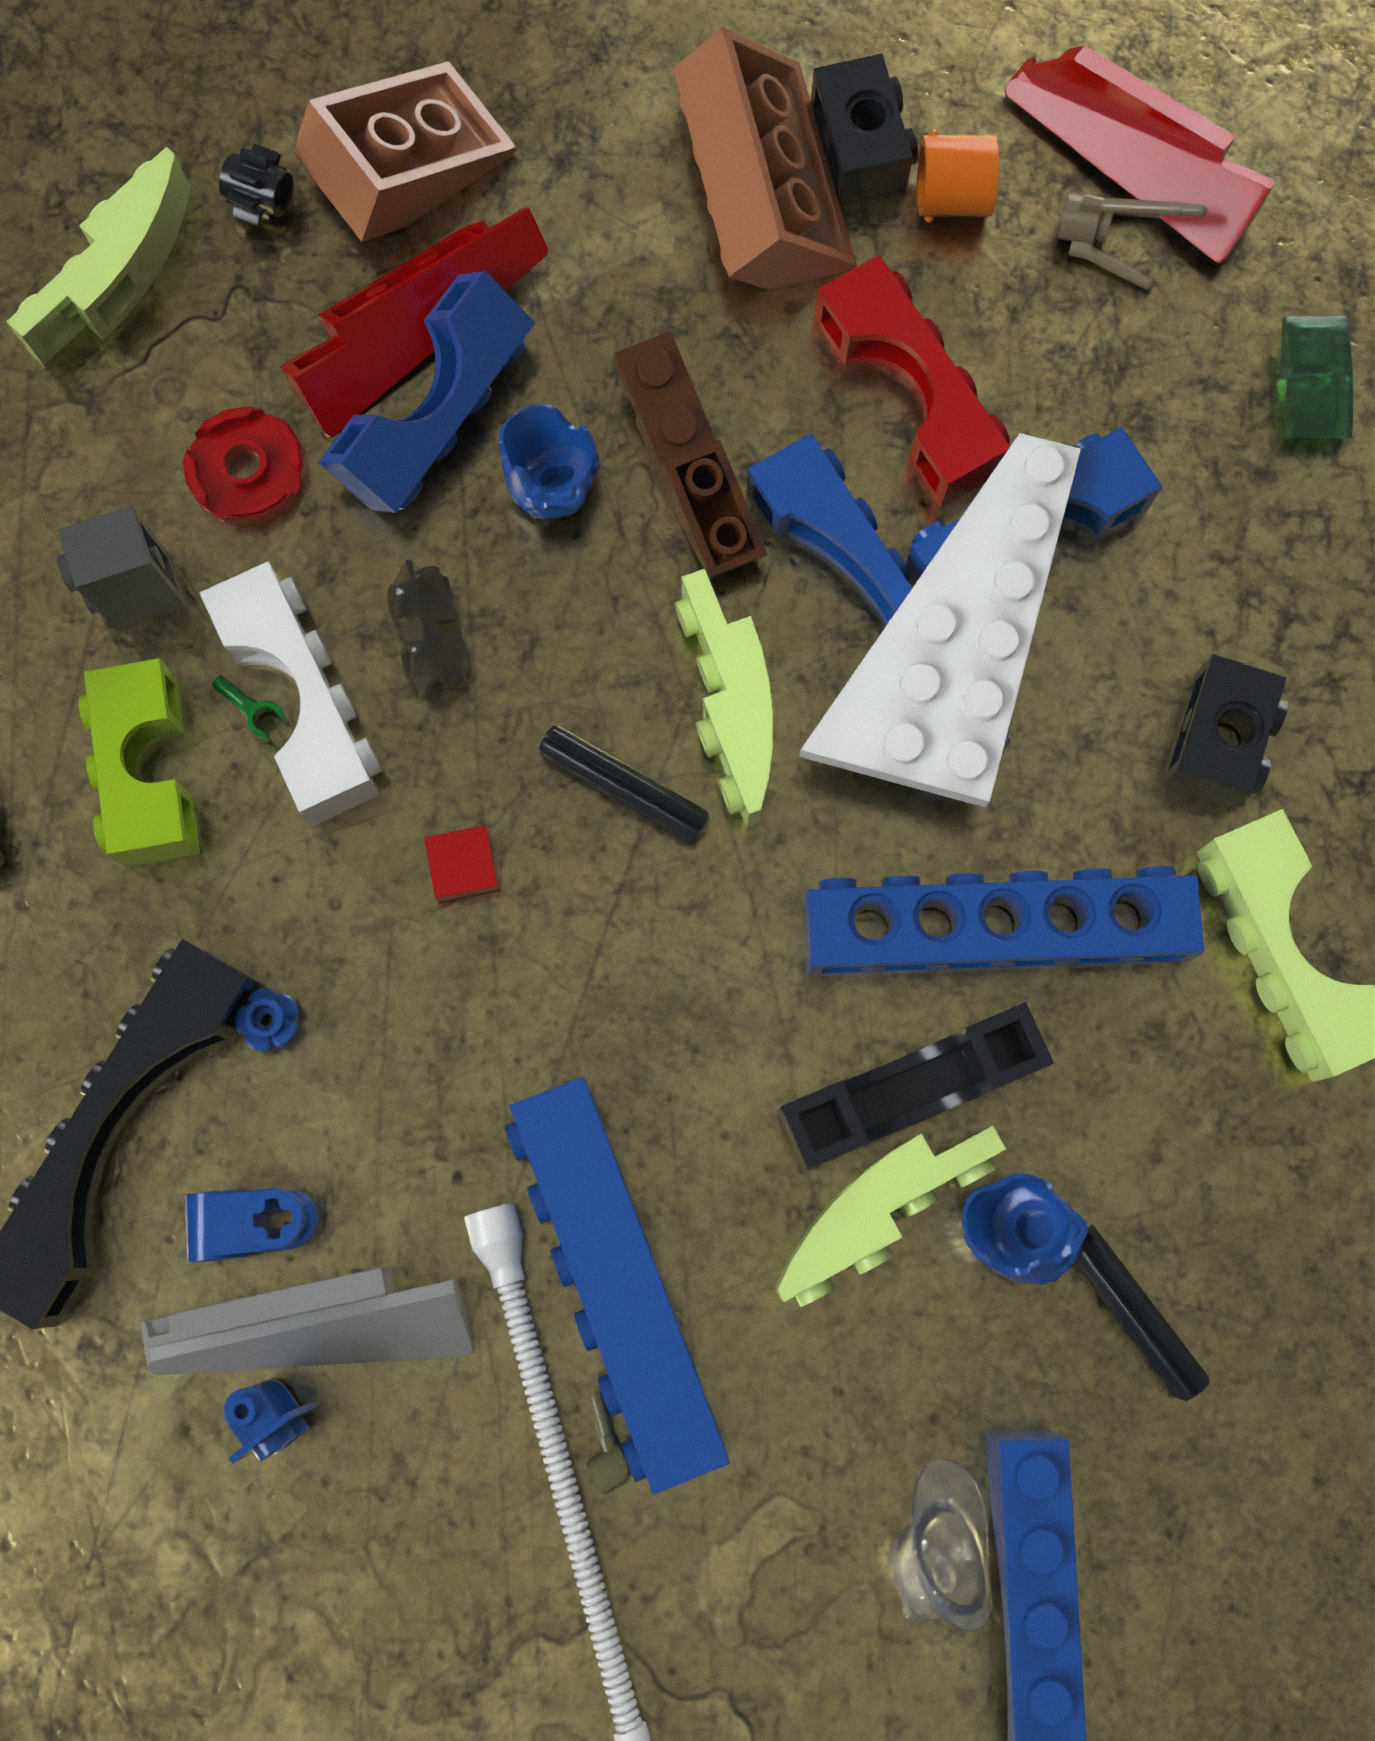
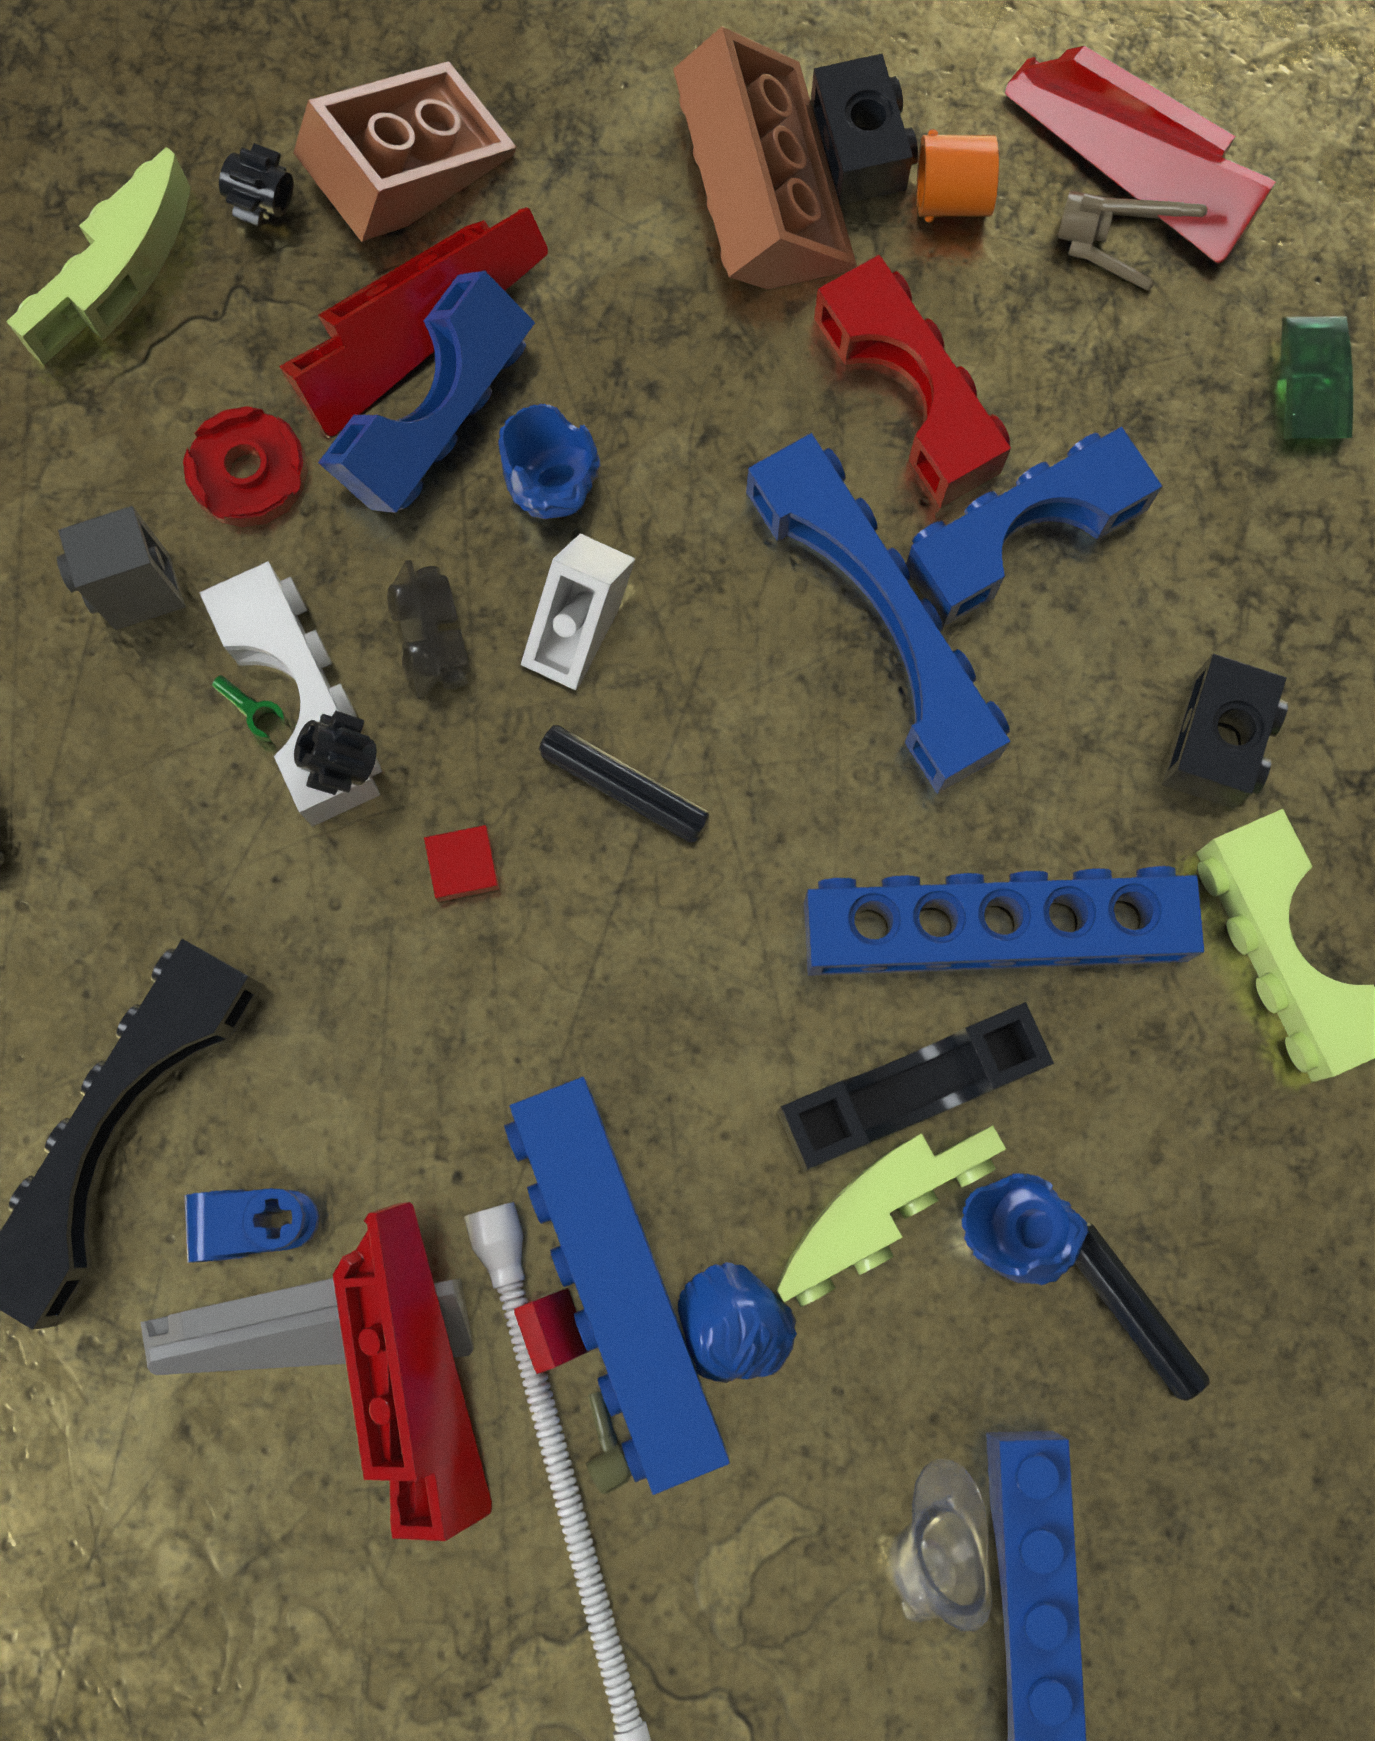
lime arch [79,658,200,867] -> none
blue hinge [223,1380,320,1464] -> none
blue plate [235,988,299,1052] -> none
reddish brown slope [613,331,767,579] -> none
yellowish green slope [674,569,773,828] -> none
white wing [799,433,1081,808] -> none
none -> black gear [294,710,377,795]
none -> red wedge [333,1202,492,1541]
none -> red tile [514,1288,590,1374]
none -> white slope [521,533,635,690]
none -> blue hair [678,1262,797,1383]

